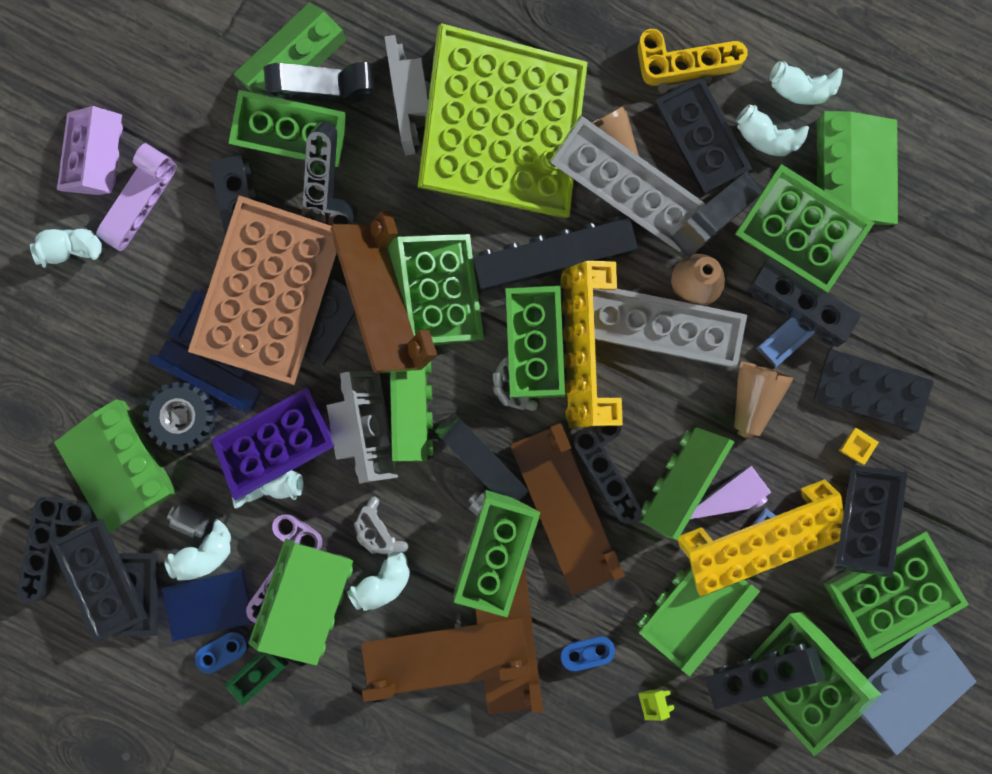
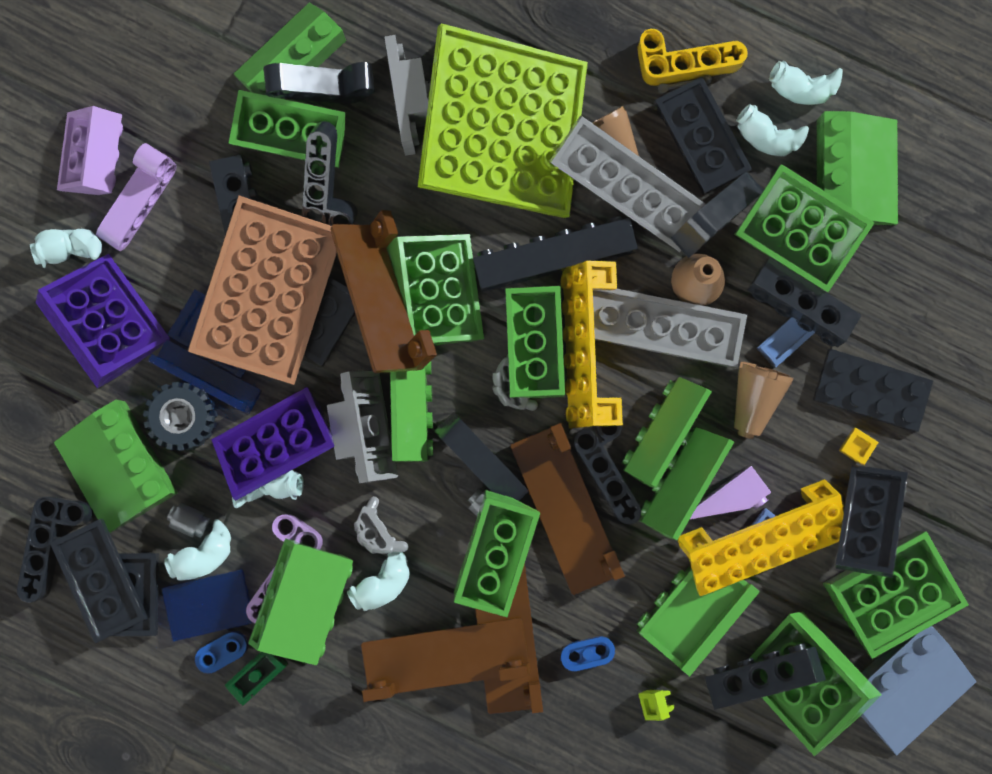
none -> dark purple slope [36,254,170,388]
none -> bright green slope [621,377,712,487]

